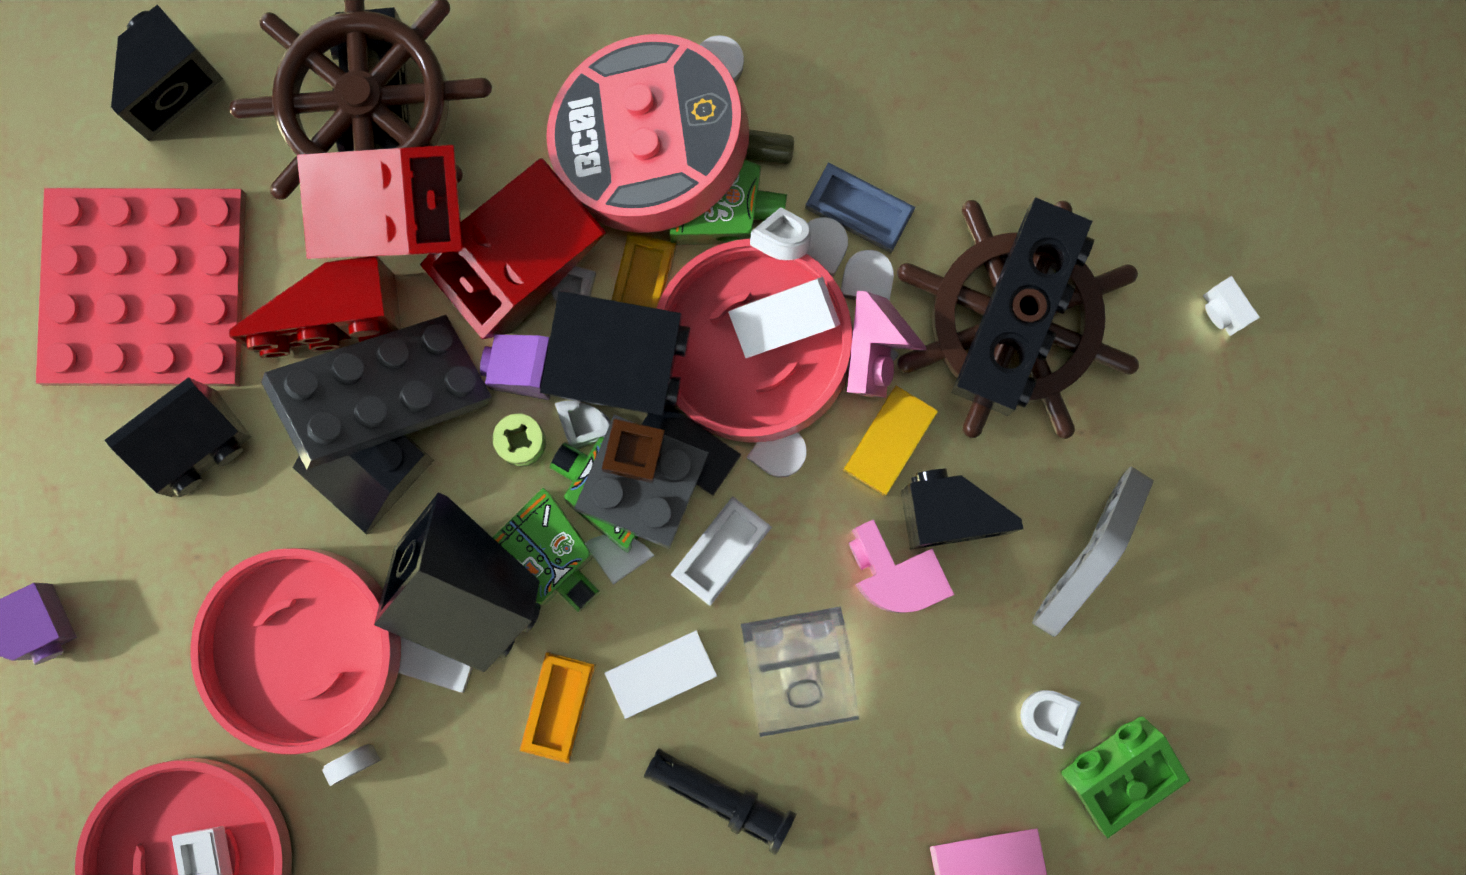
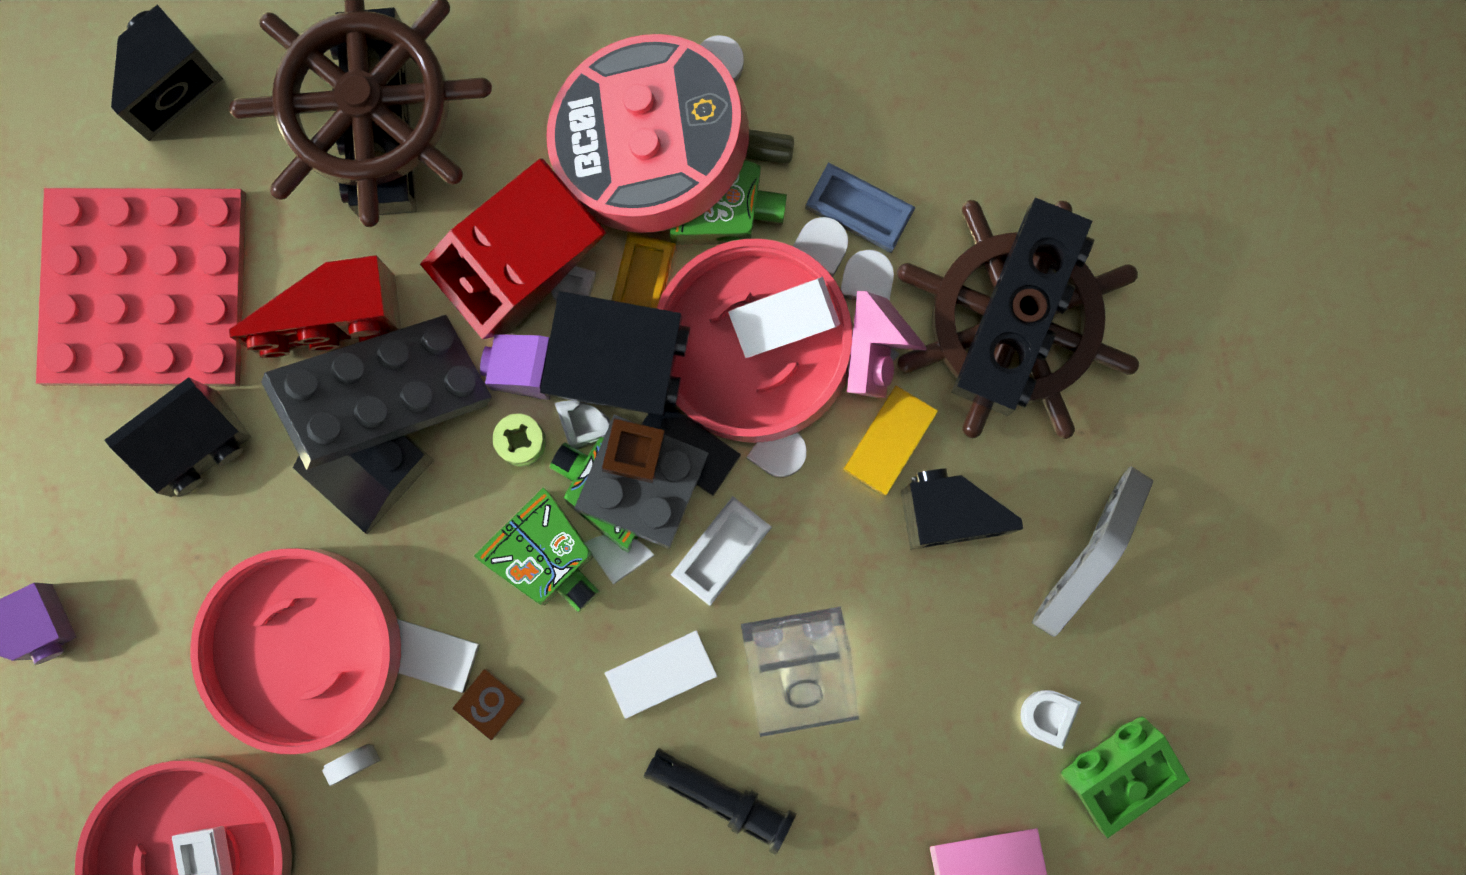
slope [297,145,463,259] -> none
black slope [374,492,541,672] -> none
light orange tile [520,652,596,764] -> none
white tile [750,207,812,260] -> none
bright pink brick [849,519,954,613] -> none
white plate [1203,276,1260,336] -> none
none -> reddish brown tile [452,668,525,740]

